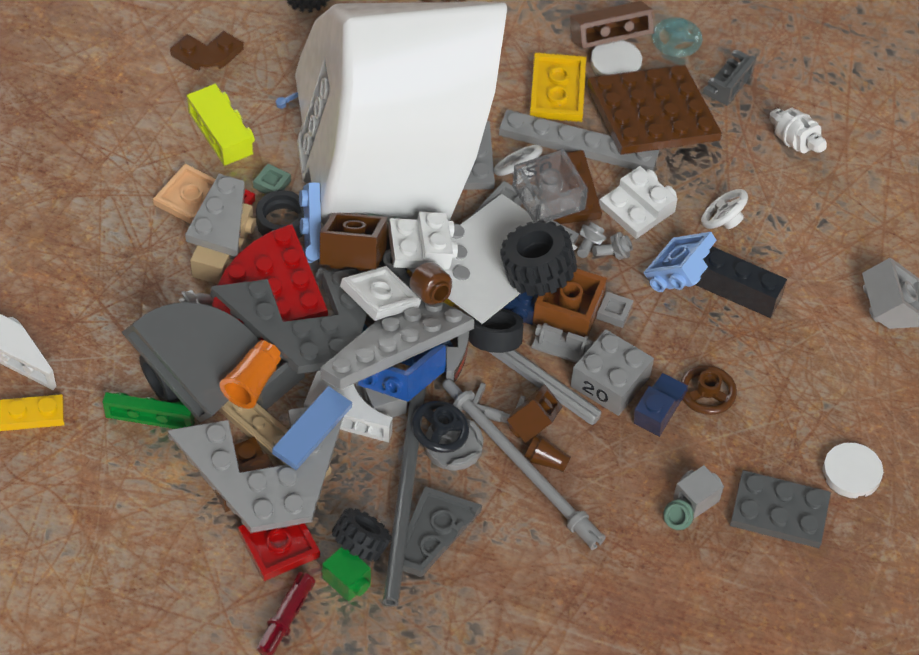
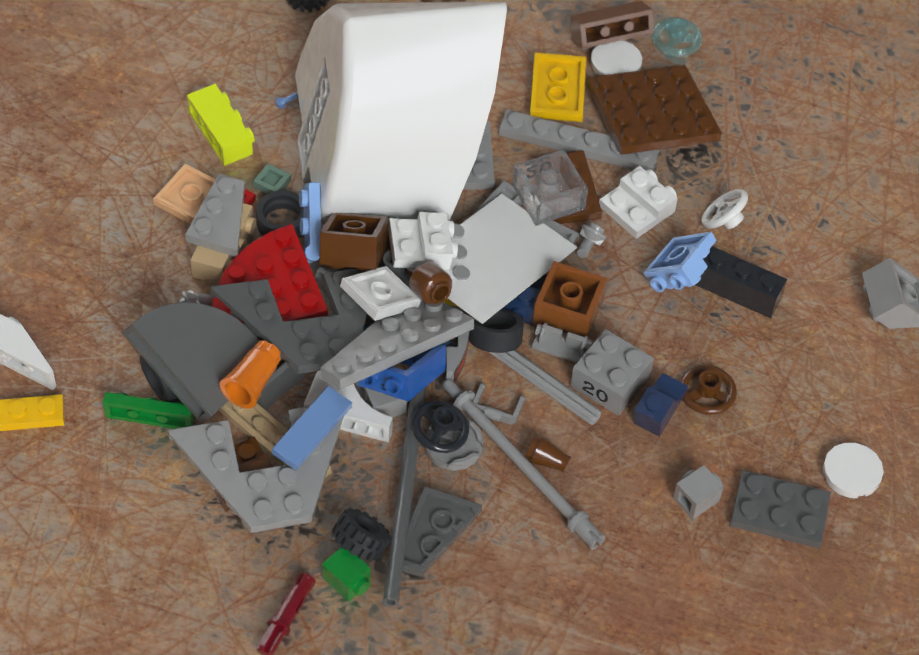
reddish brown plate [170,31,244,71] -> none
red plate [238,523,320,581] -> none
white piece [494,145,542,181] -> none
black tyre [500,220,577,296] -> none
reddish brown slope [507,384,563,443] -> none
light grey plate [592,232,633,260] -> none
light grey plate [596,292,633,328] -> none
sand green plate [663,499,694,530] -> none
dark grey hinge [703,50,757,106] -> none
white piece [770,108,826,154] -> none

